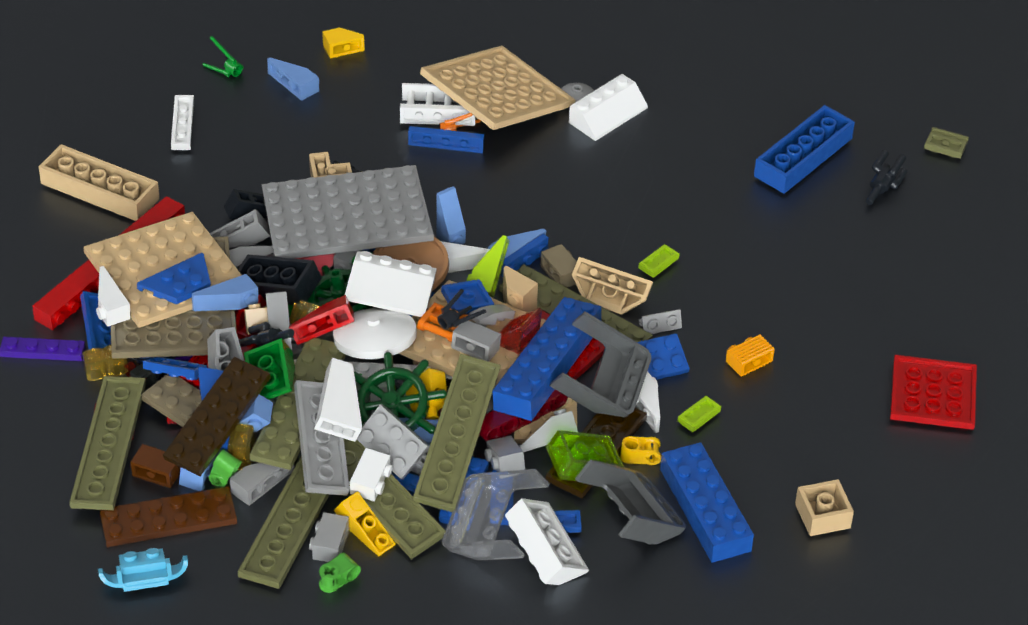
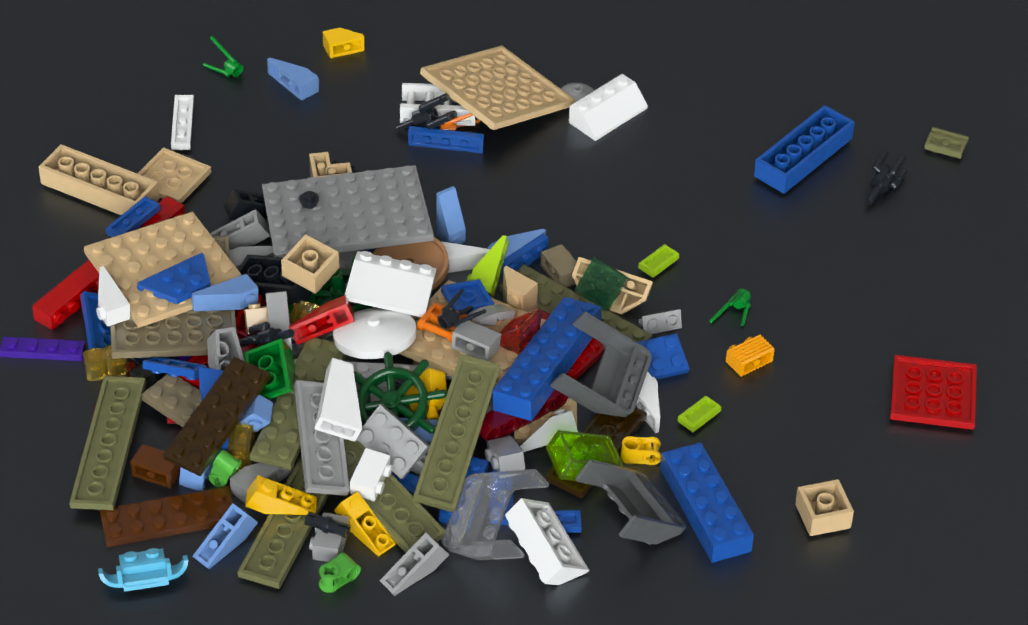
none -> blue plate [105,196,161,237]
none -> tan plate [137,147,212,203]
none -> medium blue slope [192,503,258,569]
none -> yellow slope [245,475,317,515]
none -> tan brick [281,234,339,294]
none -> black plate [299,191,319,209]
none -> black pin [305,512,351,538]
none -> light grey slope [380,533,449,596]
none -> black plant [395,93,457,132]
none -> clear green plate [574,257,629,311]
none -> green plant [709,288,751,327]

